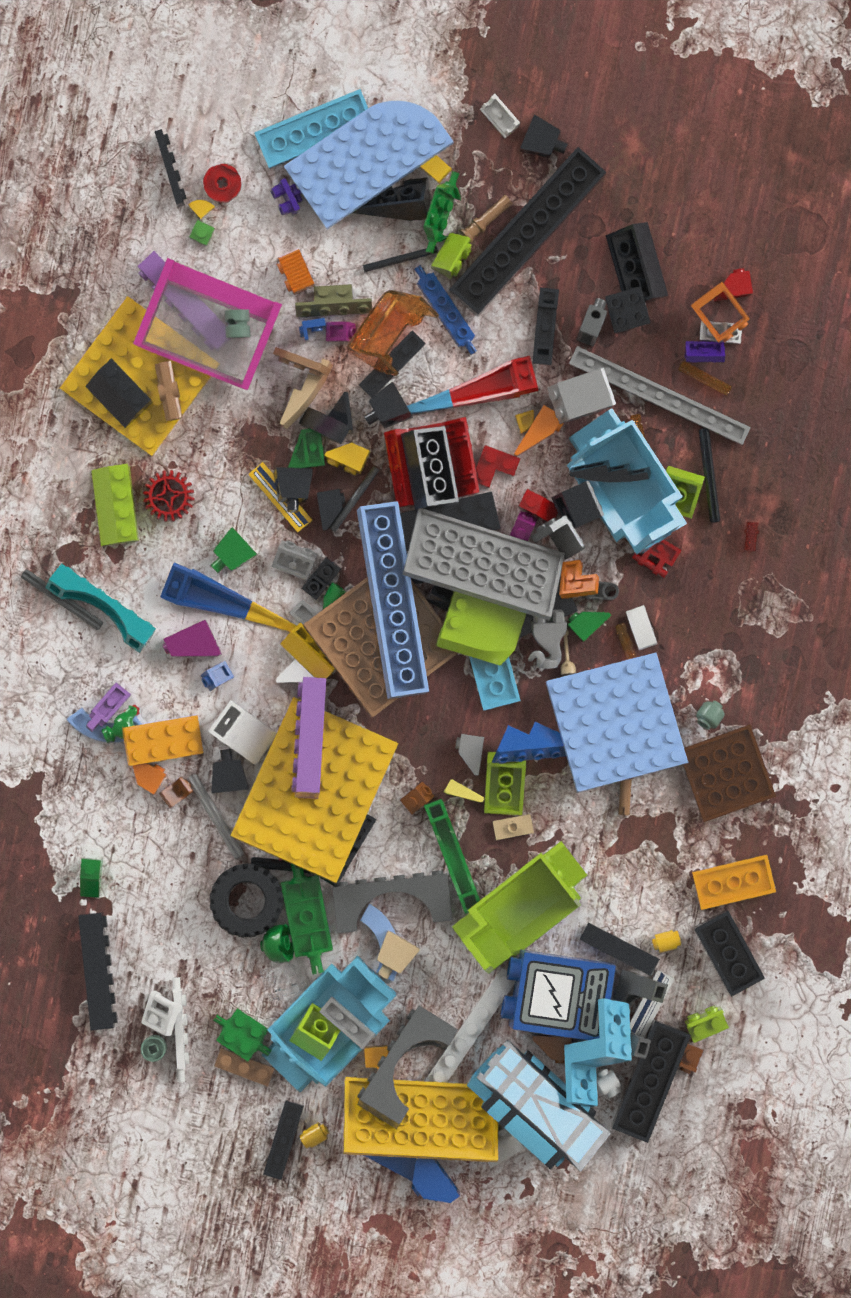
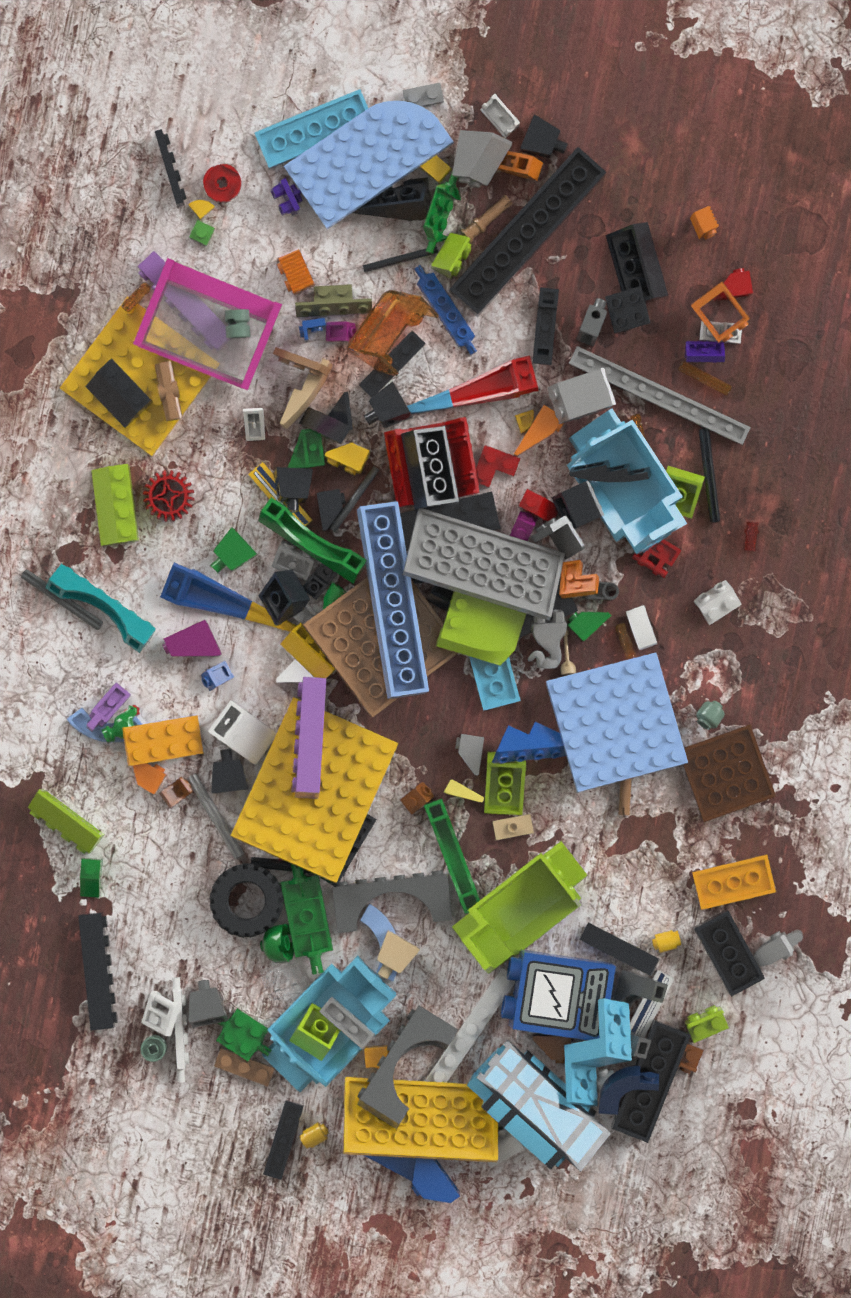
none -> lime slope [28,789,105,854]
none -> clear orange axle [122,282,151,312]
none -> dark grey torso [189,980,228,1028]
none -> white slope [243,408,265,441]
none -> green arch [258,497,367,584]
none -> black slope [258,569,310,626]
none -> light grey plate [403,83,444,107]
none -> light grey slope [452,130,512,188]
none -> orange slope [497,151,543,181]
none -> dark blue arch [599,1066,659,1115]
none -> orange brick [690,206,719,240]
none -> white bracket [694,580,742,625]
none -> light grey hinge [753,930,803,966]

